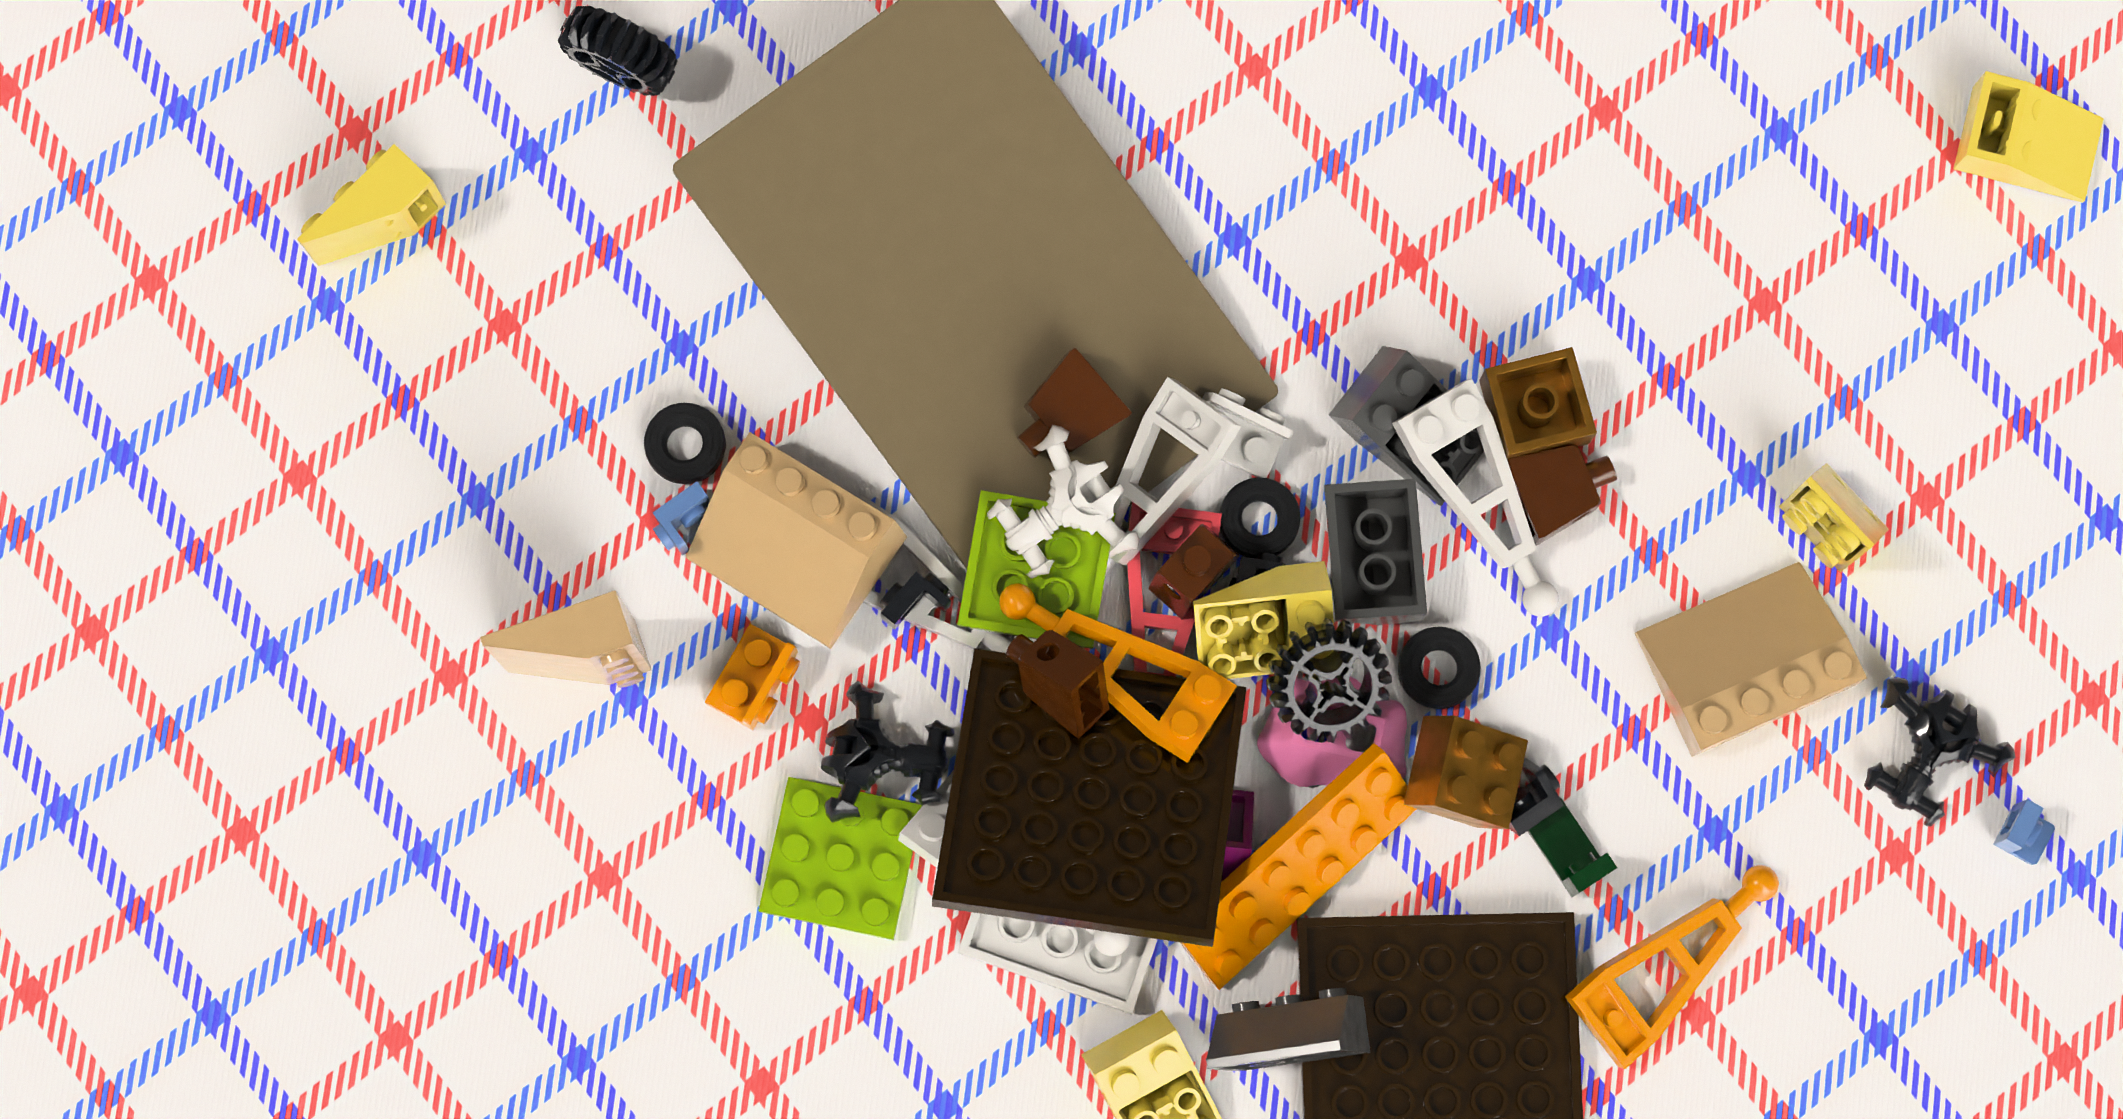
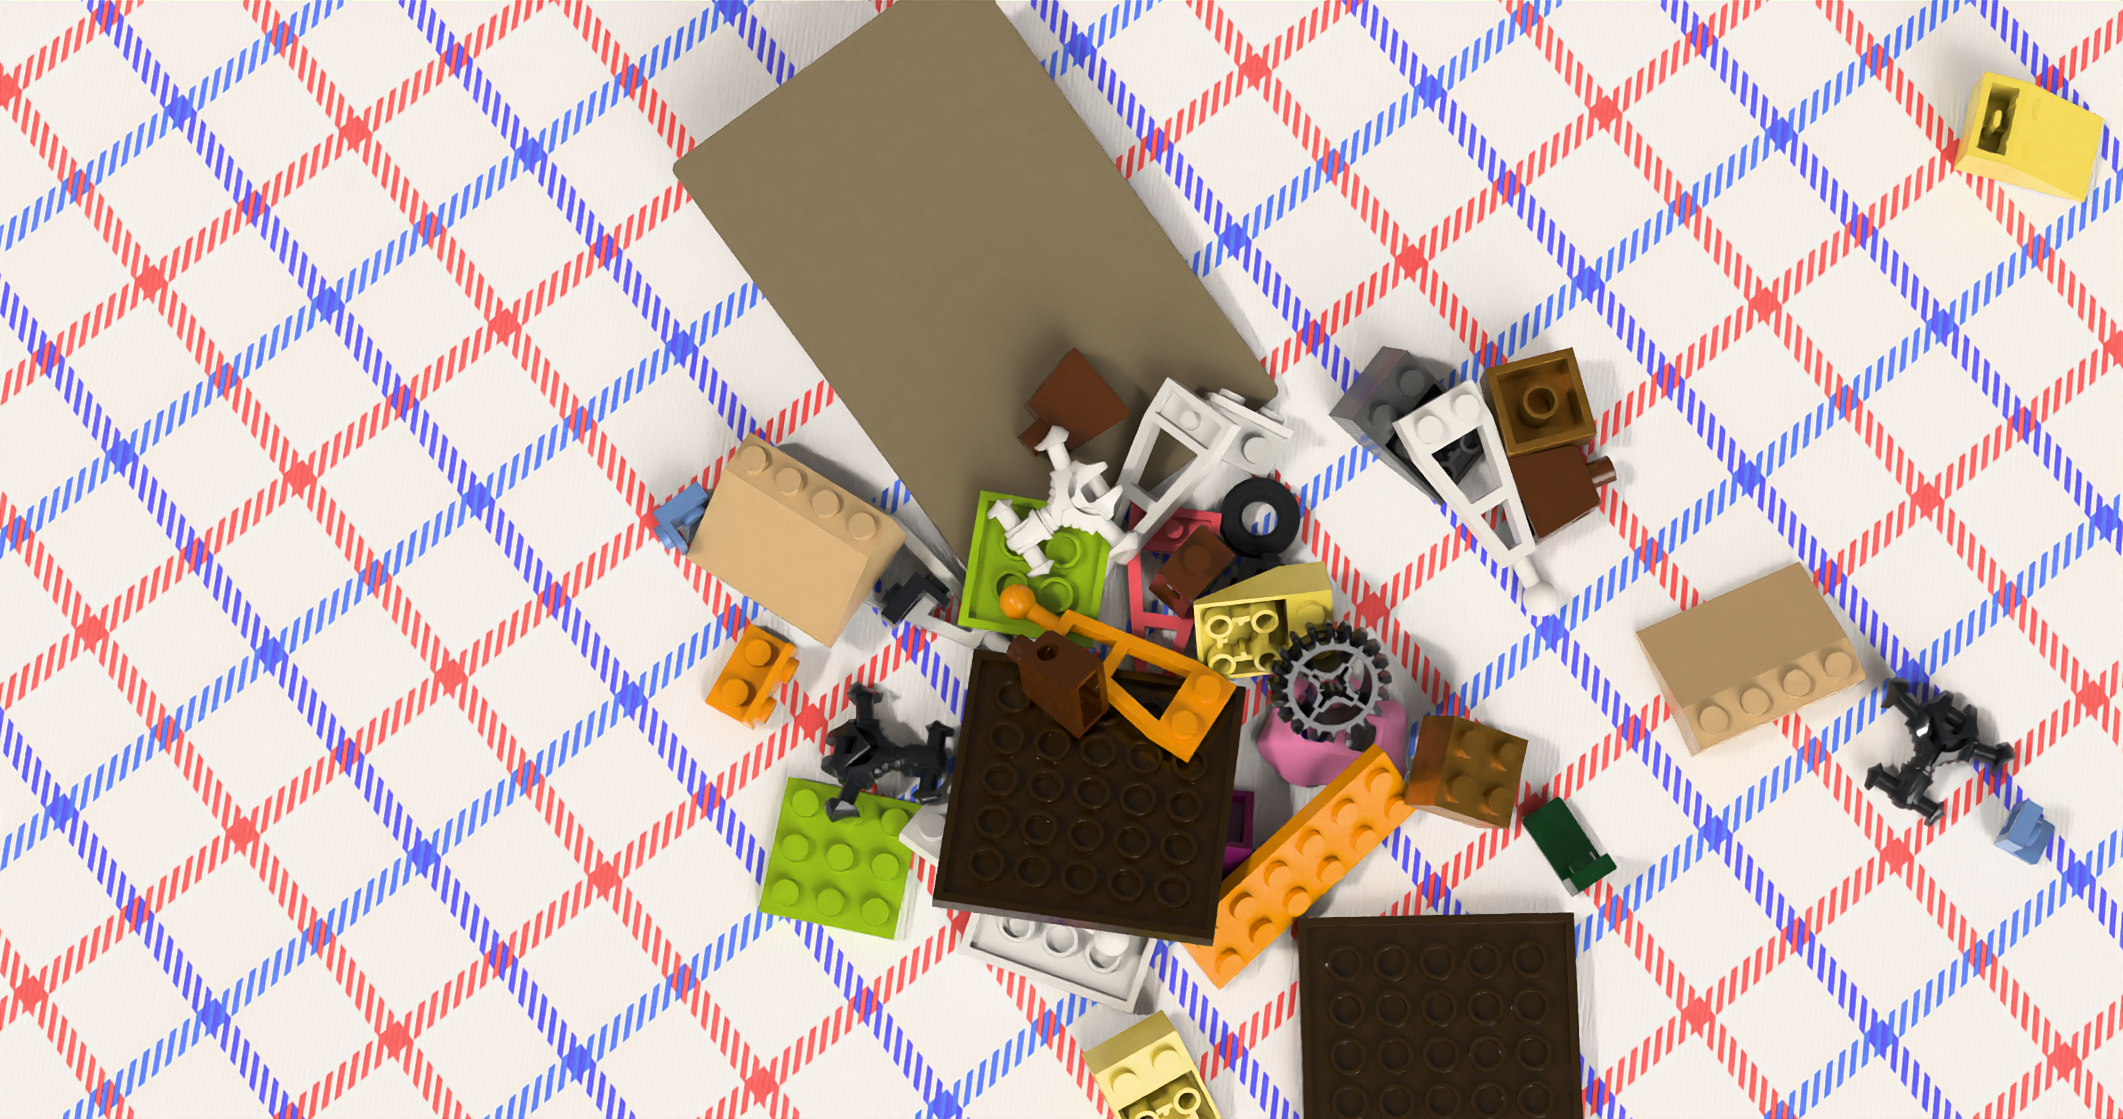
light yellow slope [297,144,446,266] -> none
tan slope [480,590,652,688] -> none
black gear [557,6,678,96] -> none
black tyre [644,402,726,484] -> none
dark grey slope [1206,988,1370,1072] -> none
dark grey slope [1324,479,1427,625] -> none
black tyre [1398,626,1481,709] -> none
black bracket [1509,758,1564,837] -> none
light orange plate [1565,865,1779,1069] -> none
light yellow slope [1779,463,1889,573] -> none

